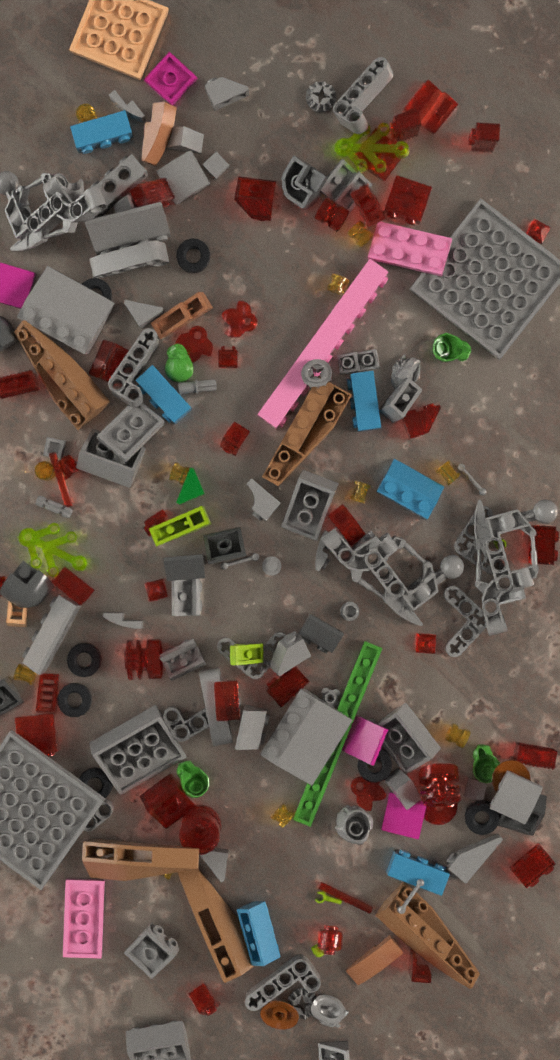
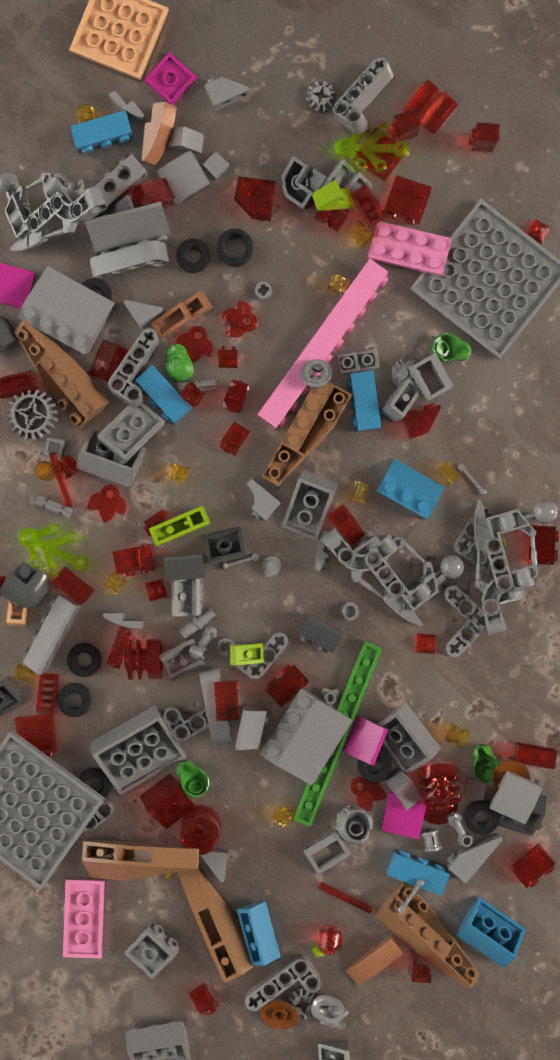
green slope [176,467,205,505] -> none
light grey slope [270,631,311,676] -> none
lime hand [315,890,342,905] -> none
none -> light grey gear [6,388,58,440]
none -> clear red plate [88,484,126,522]
none -> clear yellow wheel [103,571,127,595]
none -> clear red slope [106,625,132,669]
none -> clear red brick [112,544,158,578]
none -> light grey pin [179,607,217,639]
none -> clear red plate [180,381,204,408]
none -> light grey bar [189,625,217,660]
none -> black tyre [217,228,253,267]
none -> clear red gear [223,379,249,413]
none -> light grey bush [255,281,272,300]
none -> light grey tile [303,829,351,875]
none -> lime slope [312,180,355,211]
none -> light grey tile [409,353,454,401]
none -> light grey bush [421,829,441,852]
none -> light grey bar [447,811,473,848]
none -> dark azure slope [456,897,526,968]

